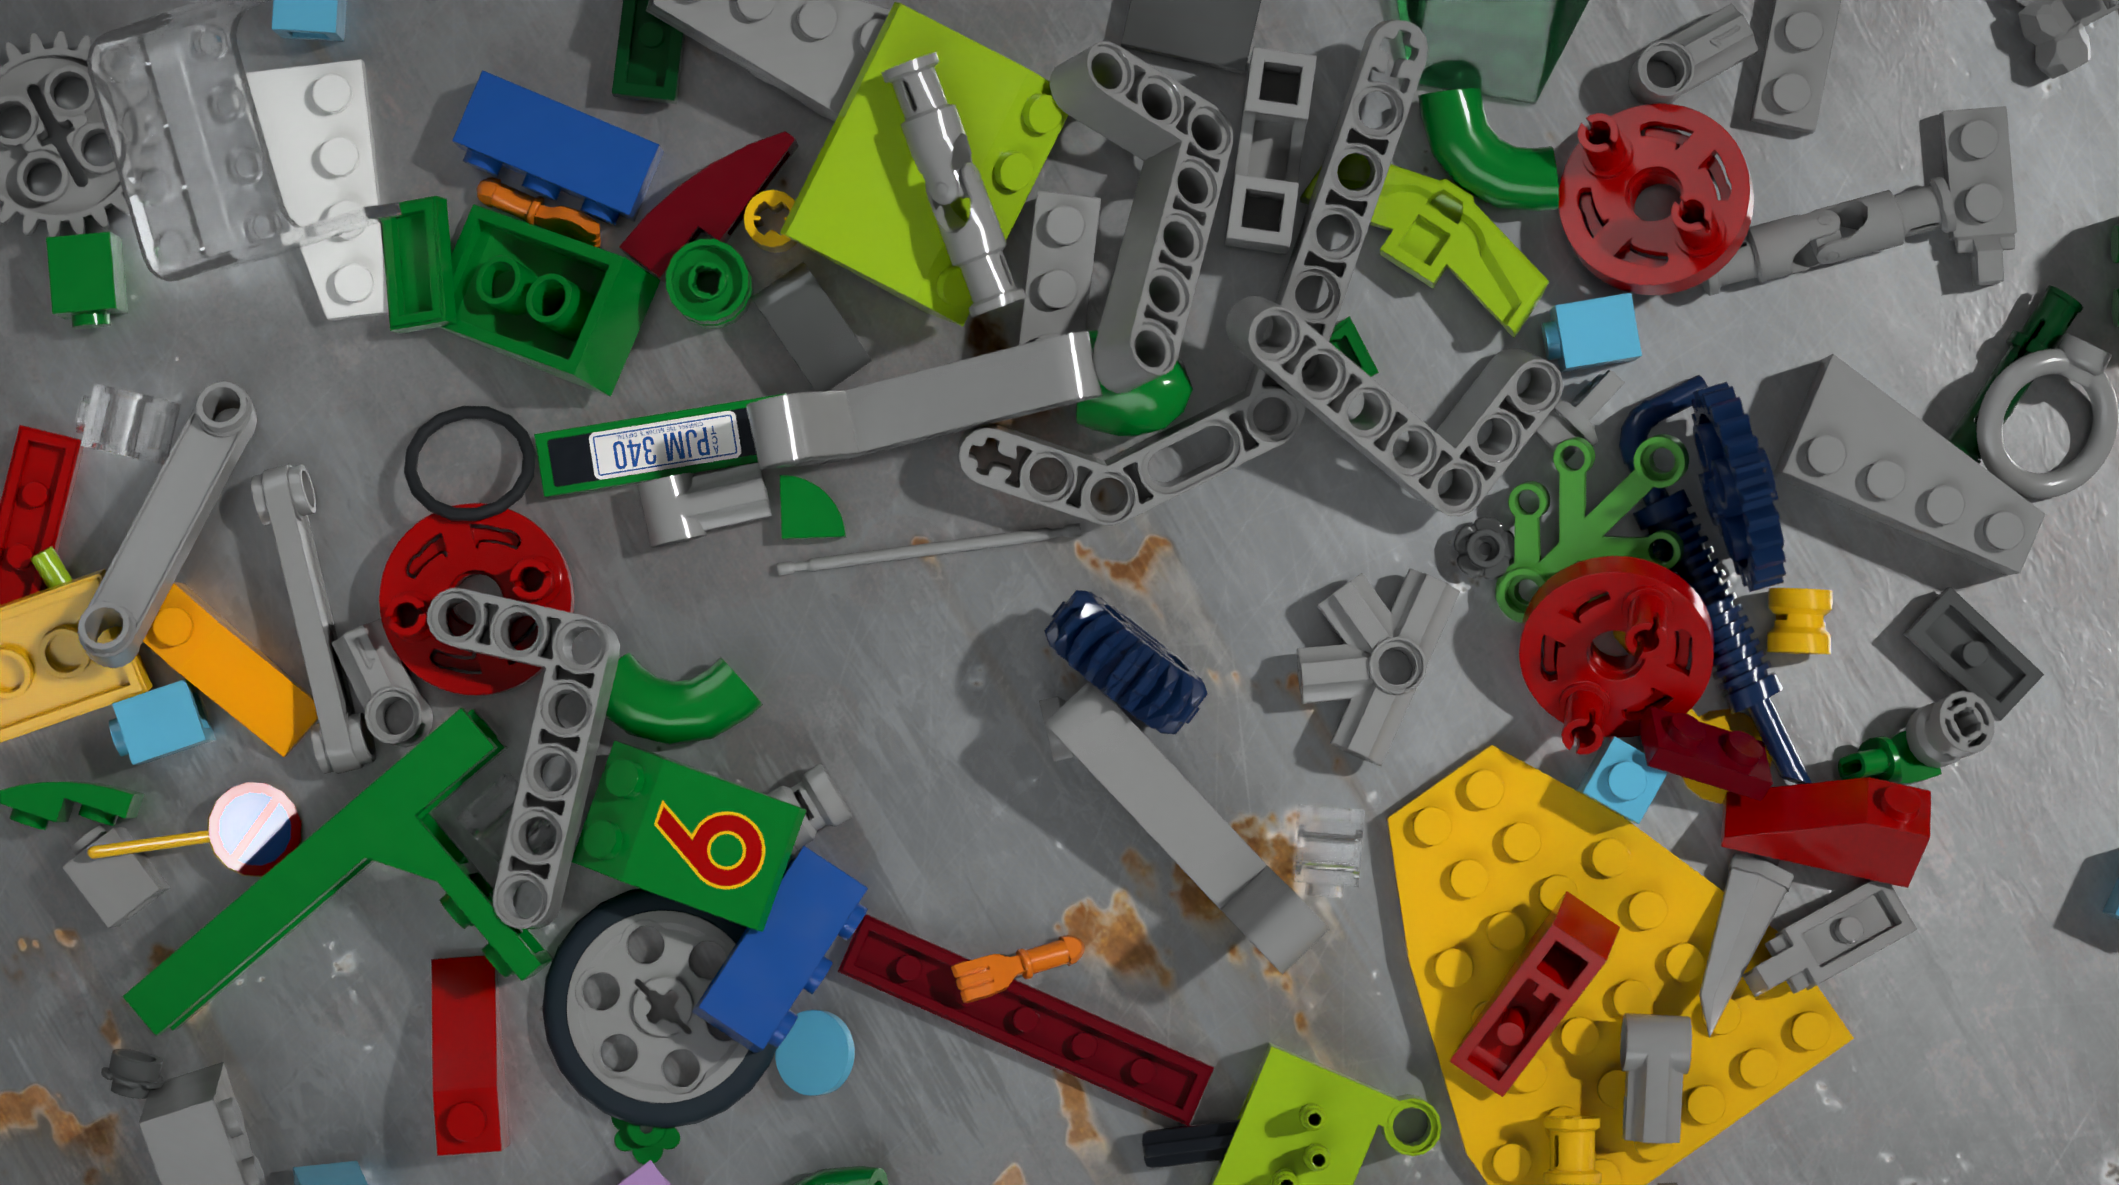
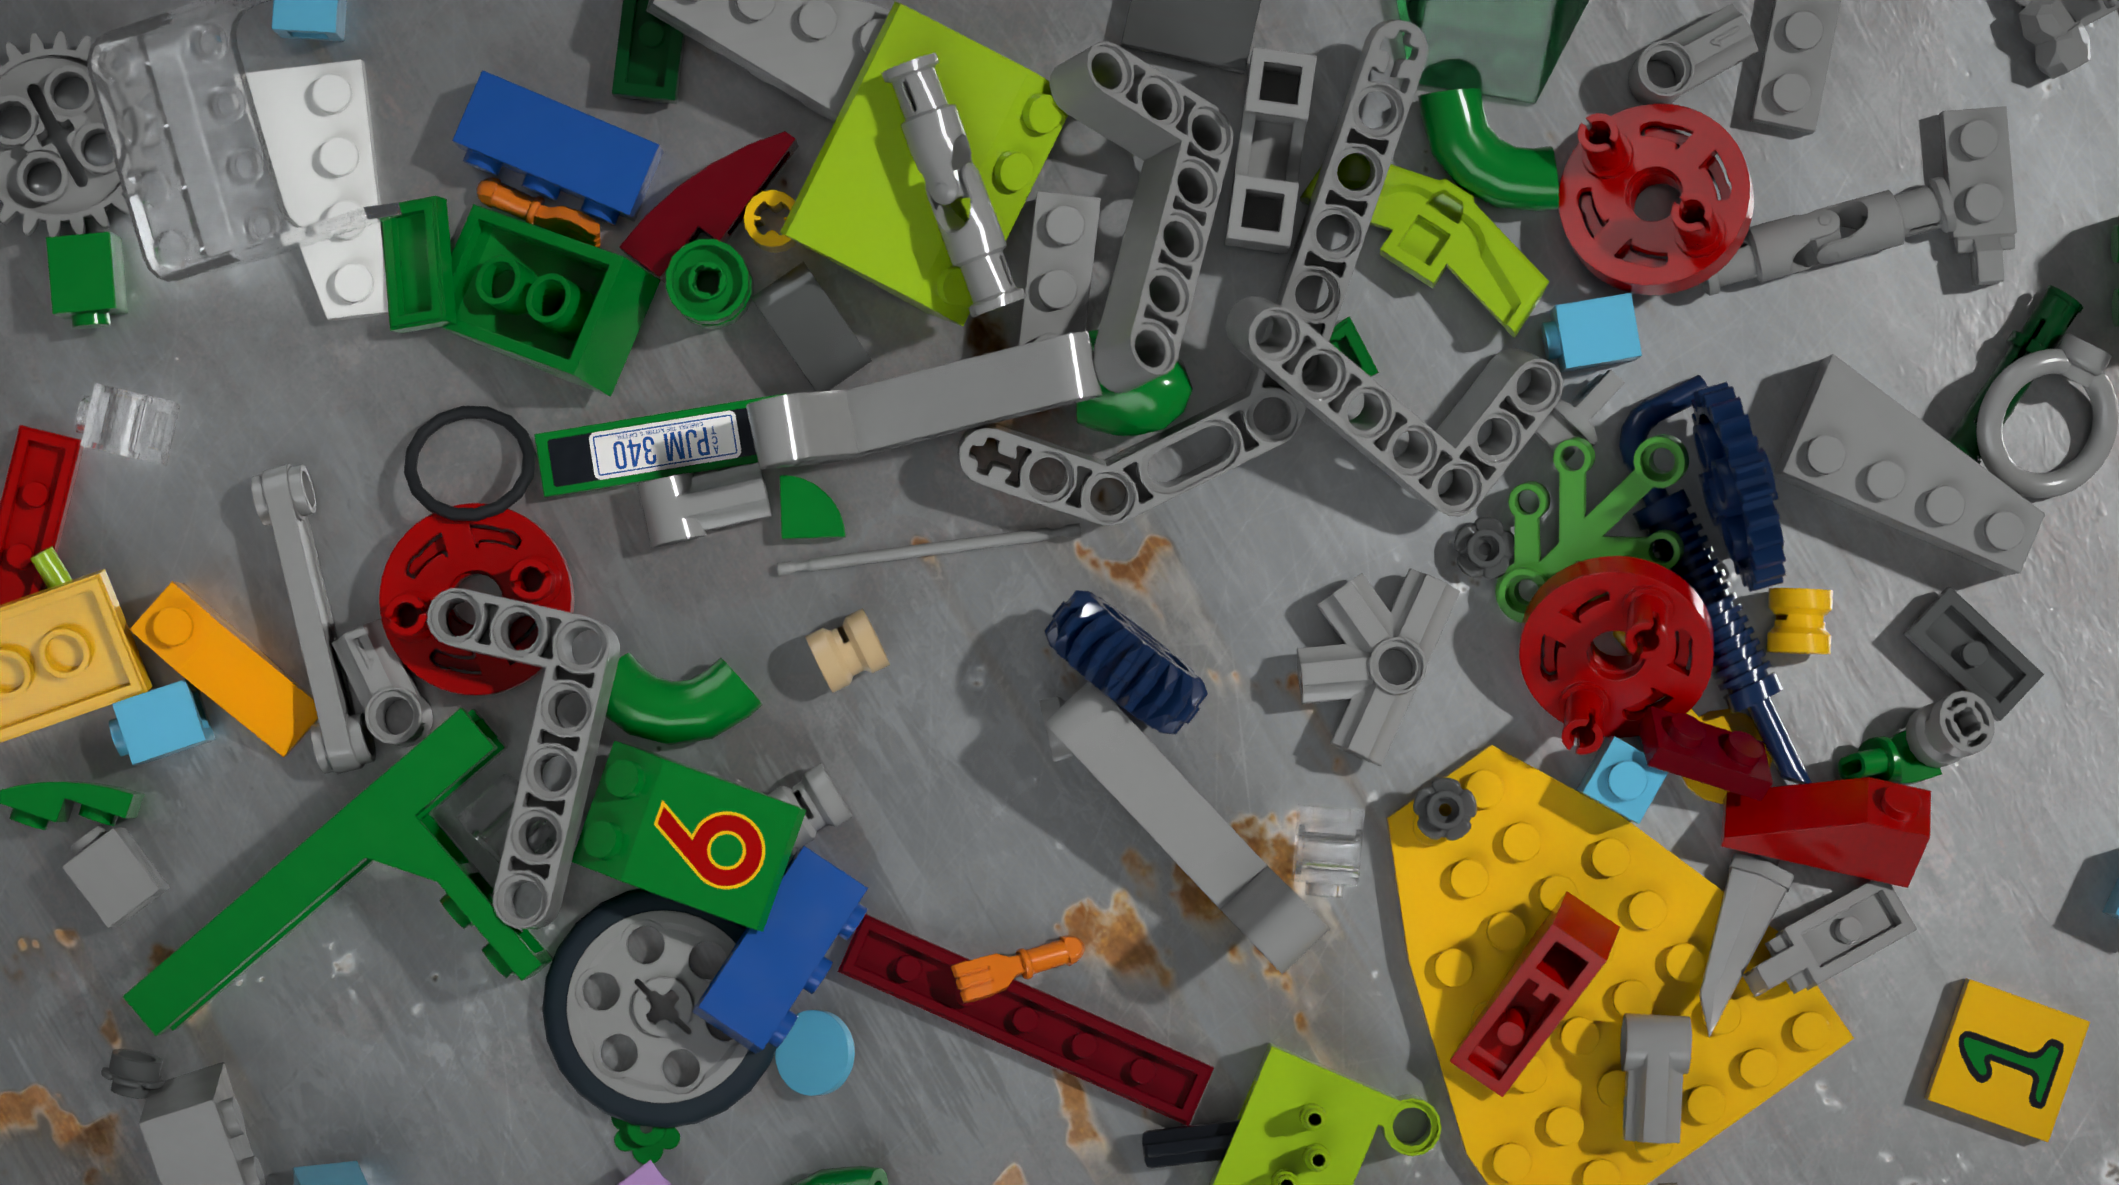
light grey piece [78,381,257,668] -> none
piece [87,782,301,877] -> none
red slope [431,955,510,1156] -> none
yellow bush [1543,1116,1602,1184] -> none
none -> tan wheel [805,608,890,693]
none -> dark grey plate [1413,778,1477,841]
none -> yellow tile [1924,978,2090,1142]

